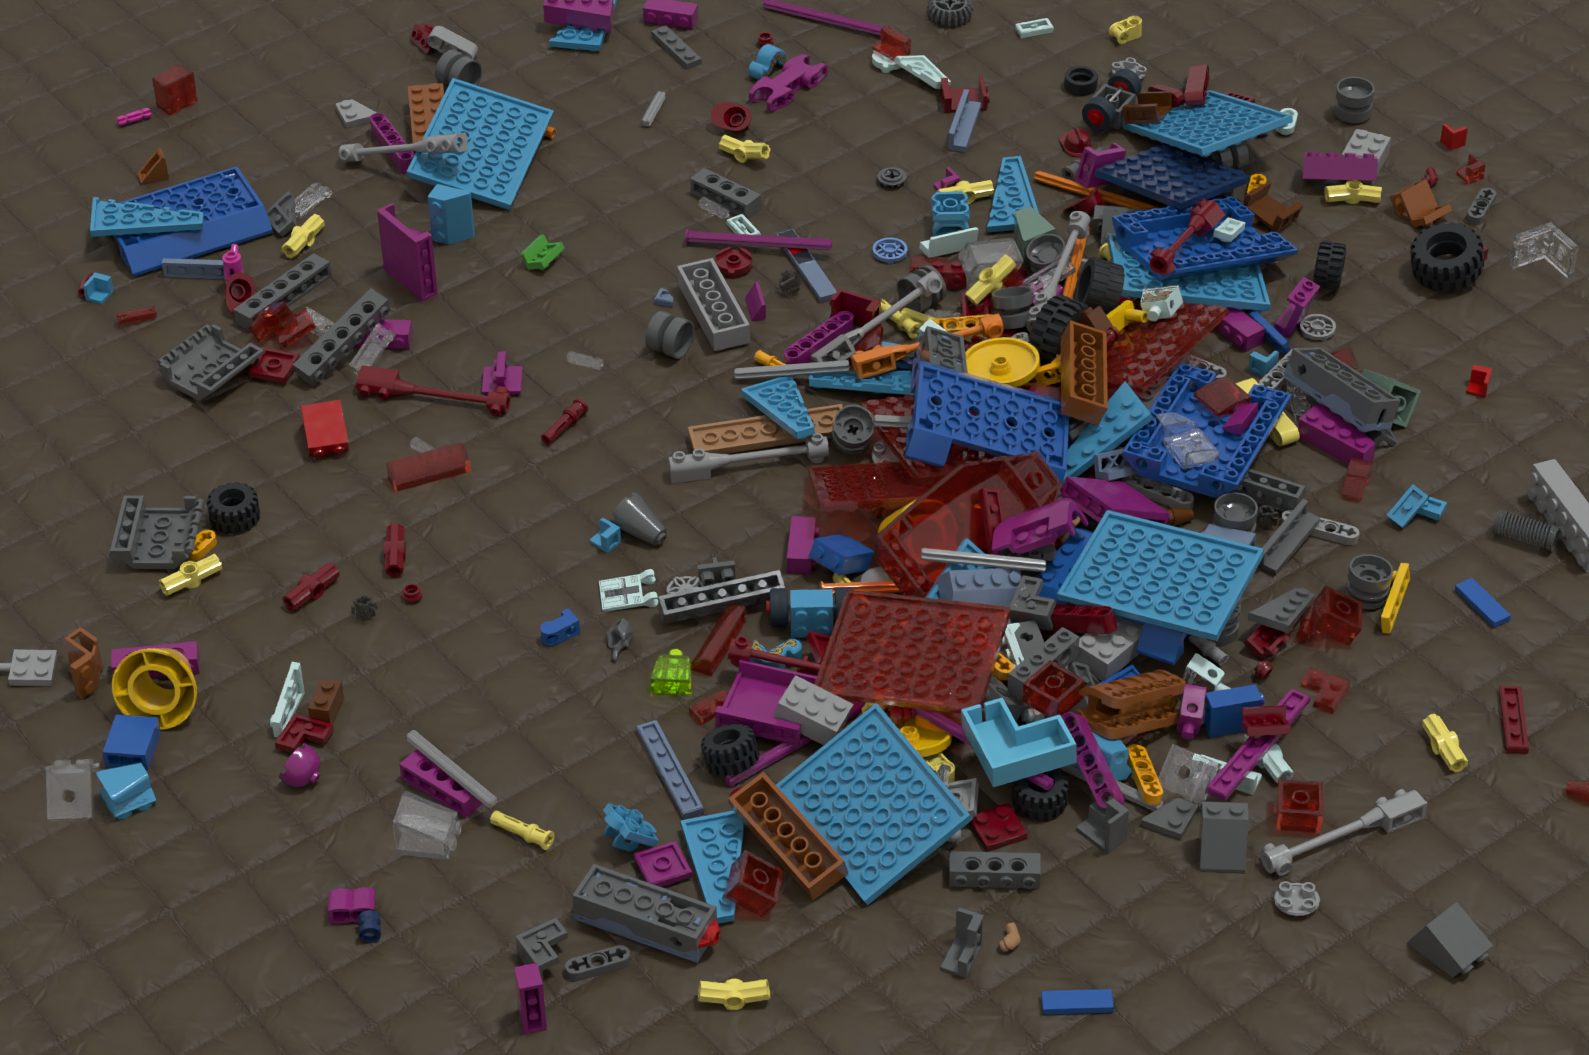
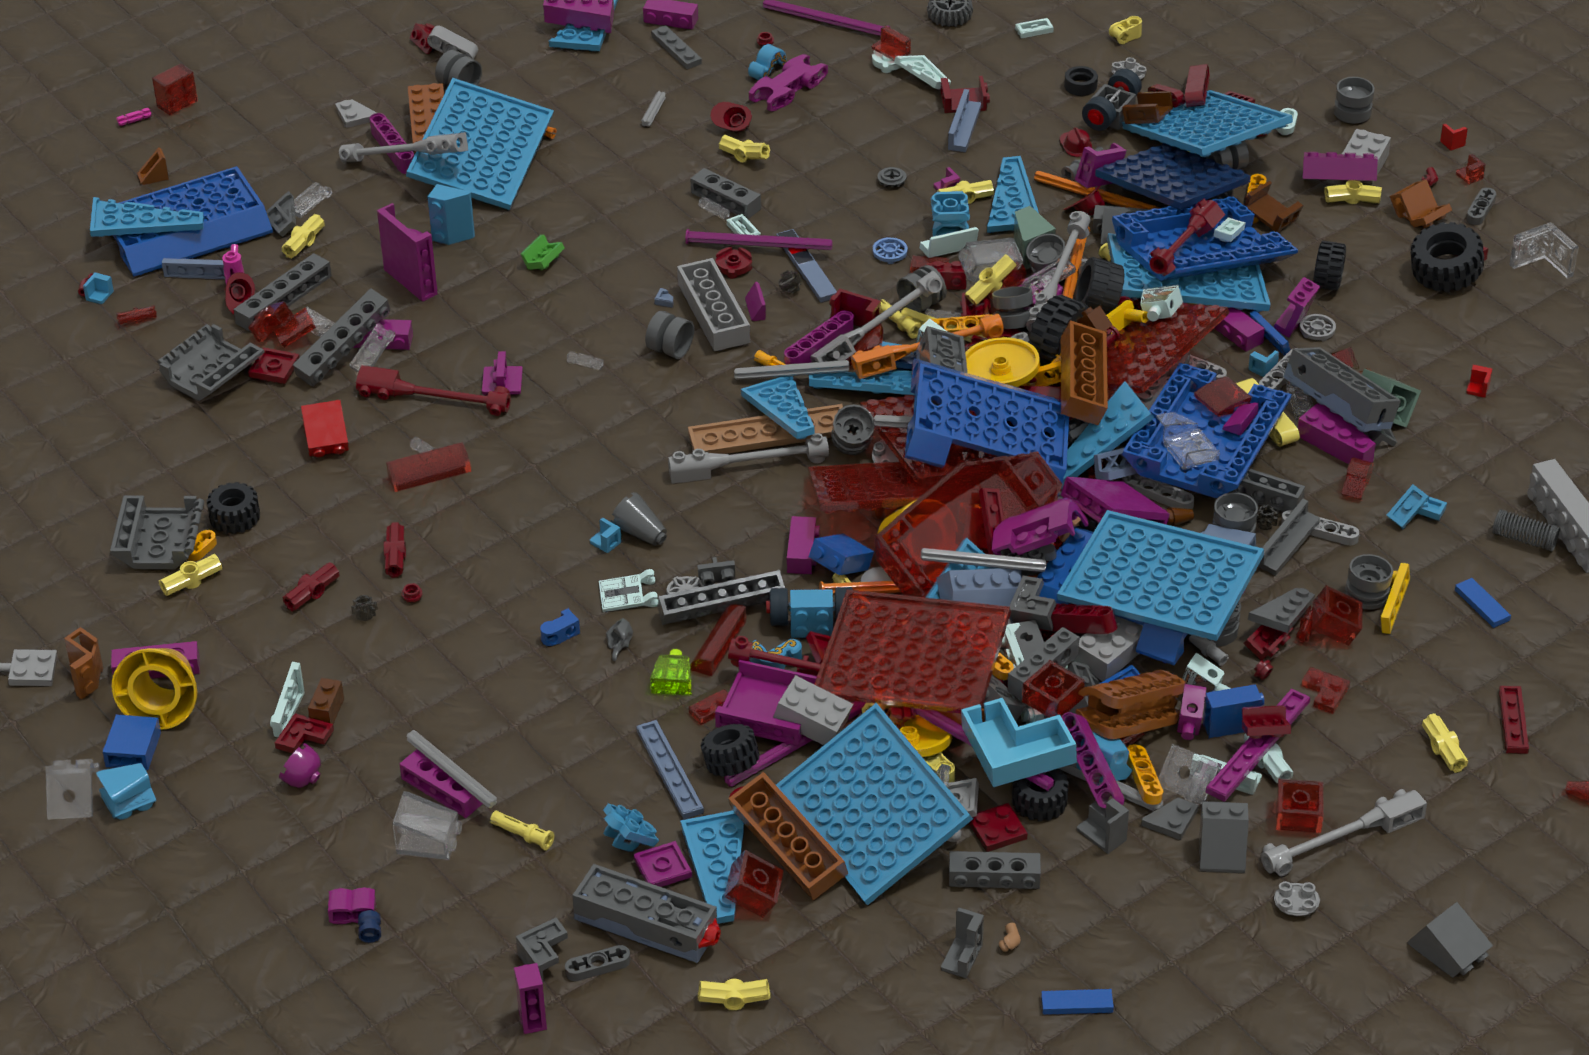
dark red pin [541,398,589,445] -> none

